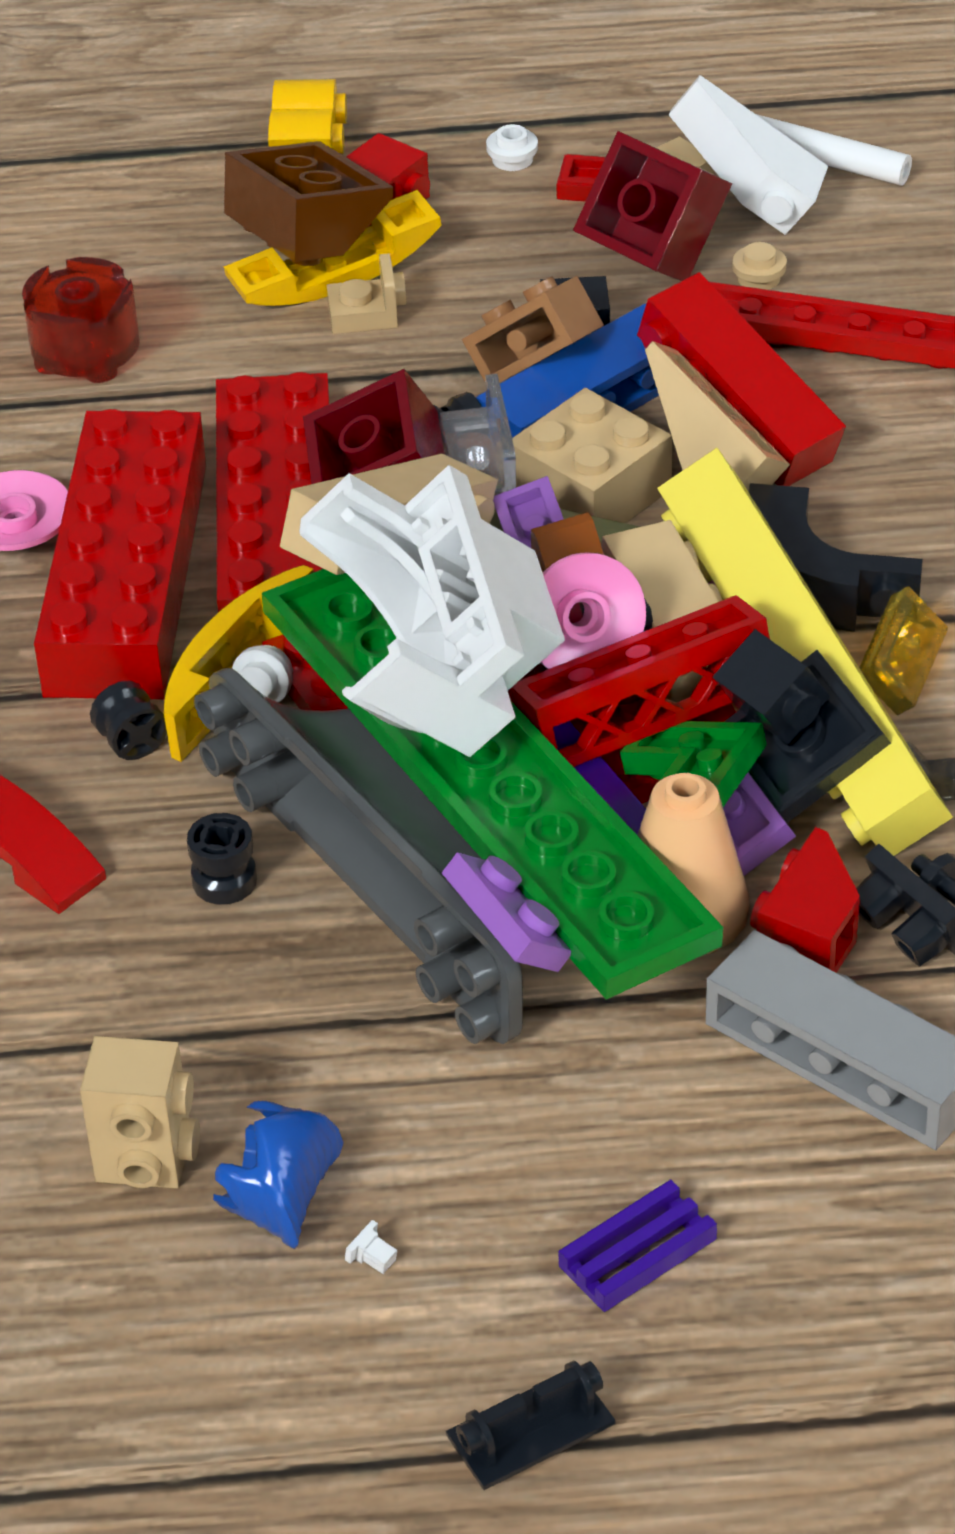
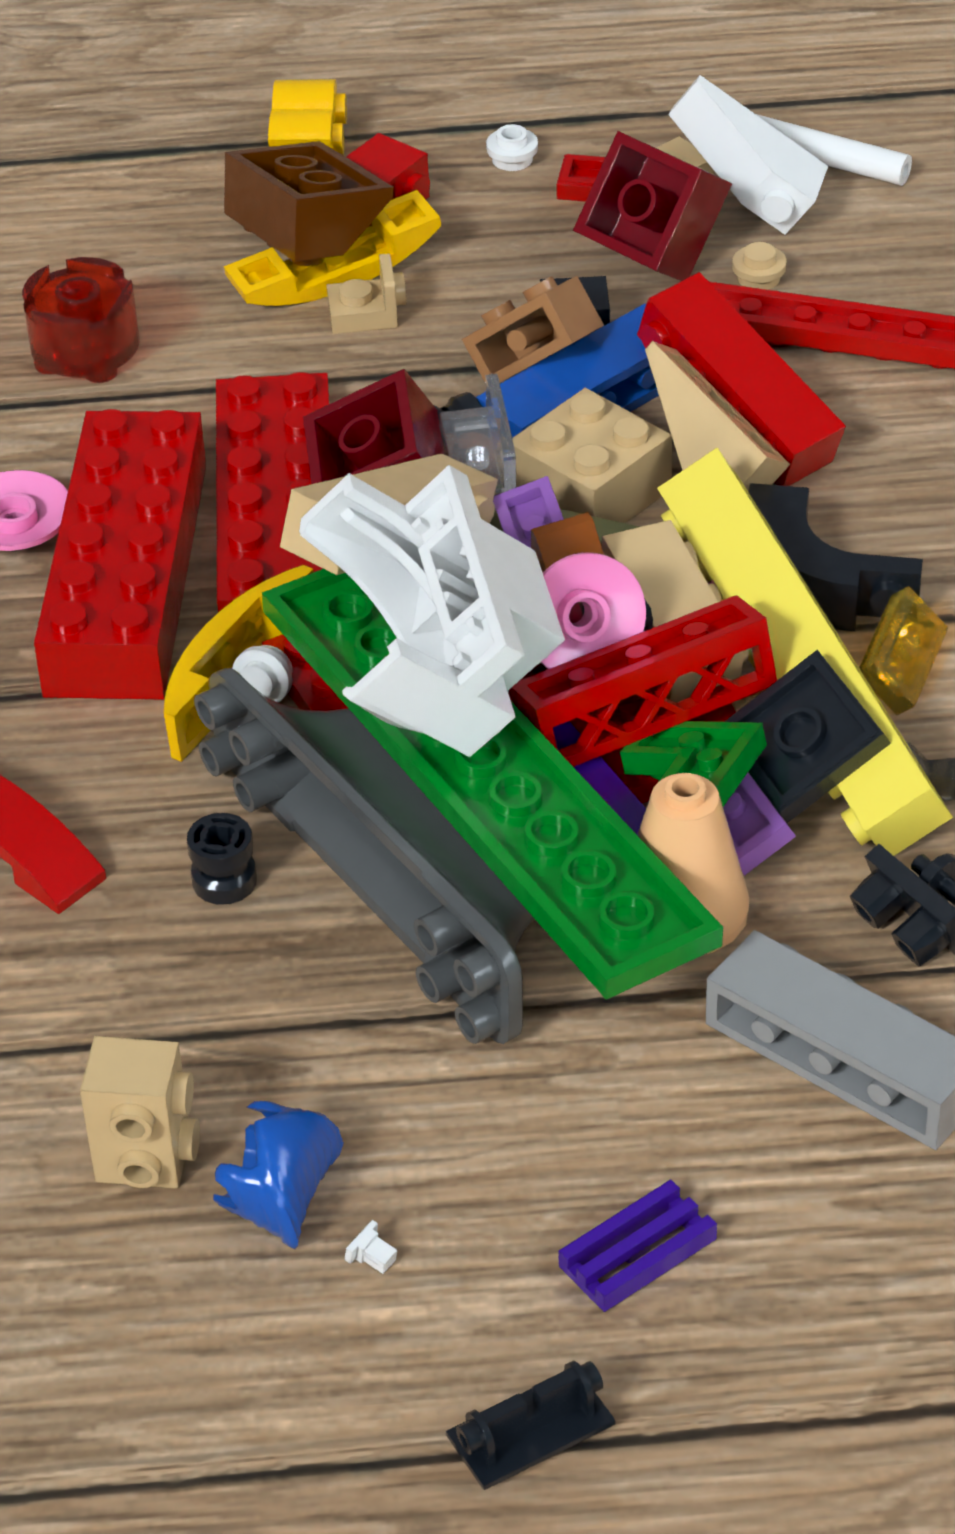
black wheel [90,681,167,760] -> none
medium lavender plate [442,852,571,972] -> none
black brick [712,629,830,745] -> none
red slope [750,827,860,973] -> none

